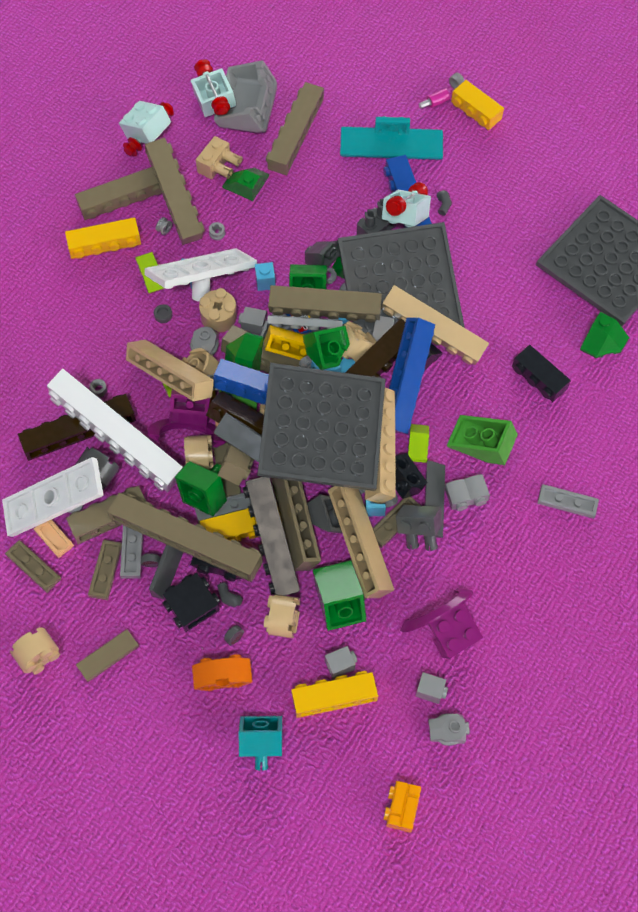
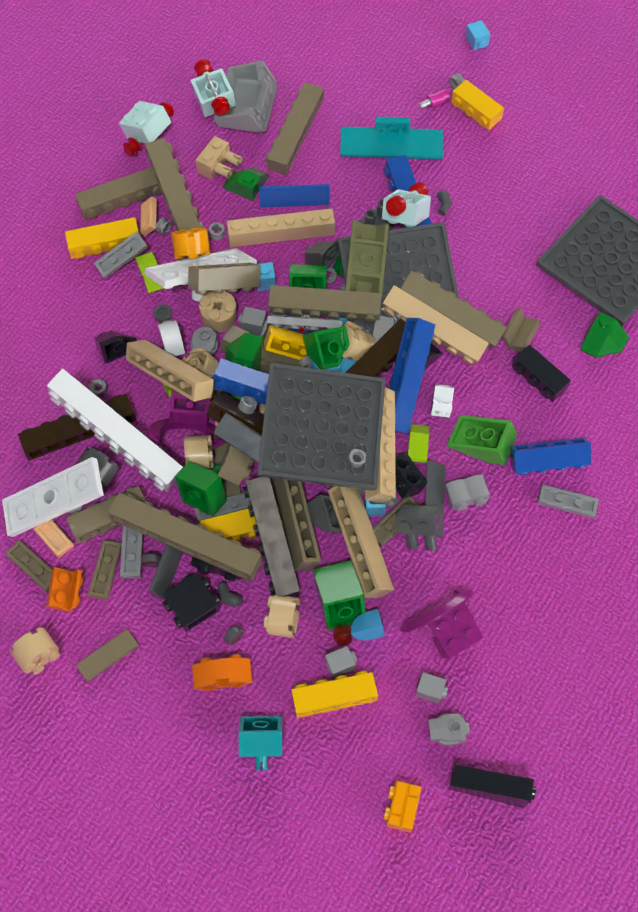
none -> orange bracket [46,567,83,613]
none -> light grey plate [94,231,148,279]
none -> black slope [94,331,137,364]
none -> light nougat tile [140,197,157,236]
none -> white brick [158,320,185,356]
none -> light orange brick [172,228,210,259]
none -> dark tan brick [188,262,260,294]
none -> tan brick [227,208,335,247]
none -> light grey axle [238,396,257,414]
none -> blue slope [259,184,330,208]
none -> clear red plate [333,624,353,645]
none -> olive piece [345,220,389,293]
none -> light grey axle [347,449,366,468]
none -> dark azure brick [351,609,385,641]
none -> dark tan brick [400,270,506,350]
none -> white brick [431,384,454,418]
none -> black slope [449,765,536,808]
none -> medium azure brick [465,20,490,50]
none -> dark tan panel [502,308,540,351]
none -> blue brick [510,437,592,475]

